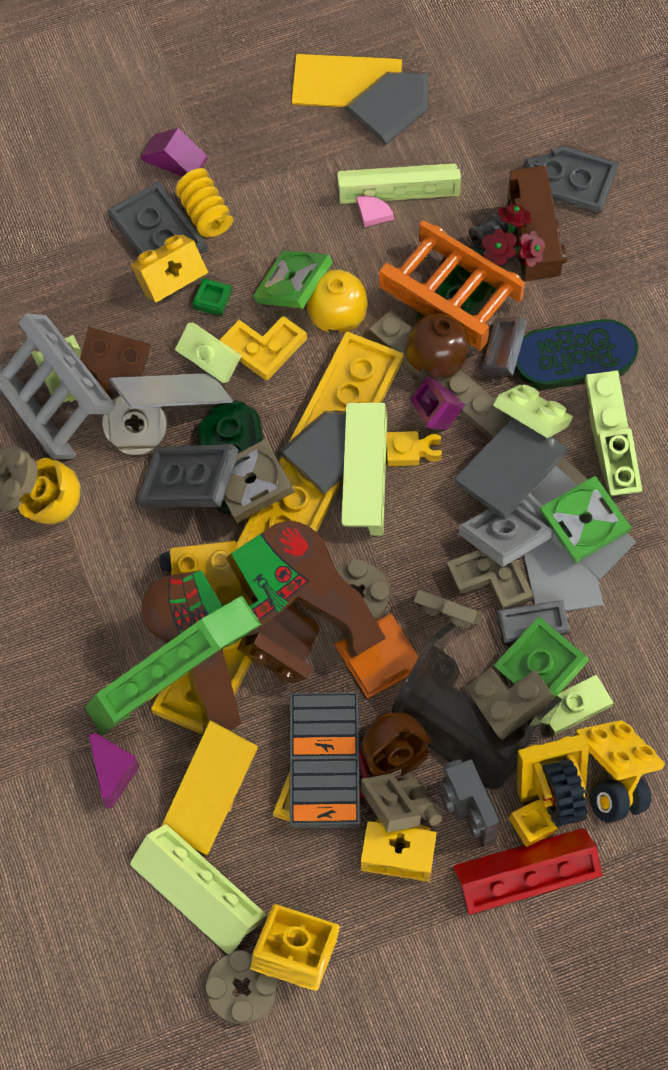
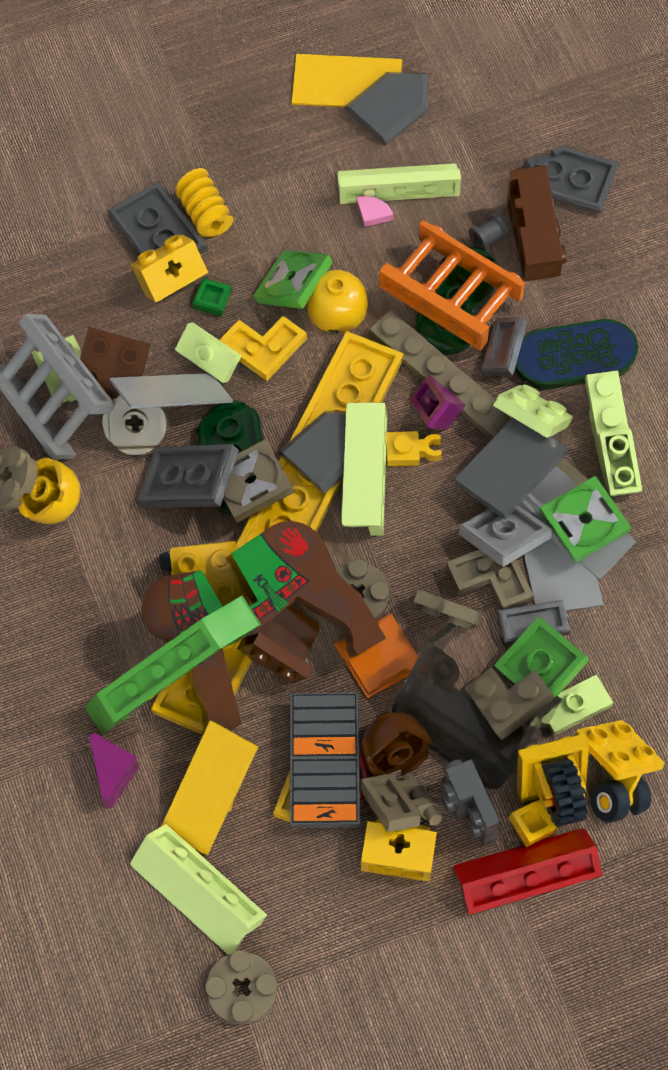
magenta slope [140,127,207,177] -> none
yellow brick [250,904,340,991] -> none
reddish brown cylinder [405,313,469,378] -> none
dark red plant [482,205,545,267] -> none

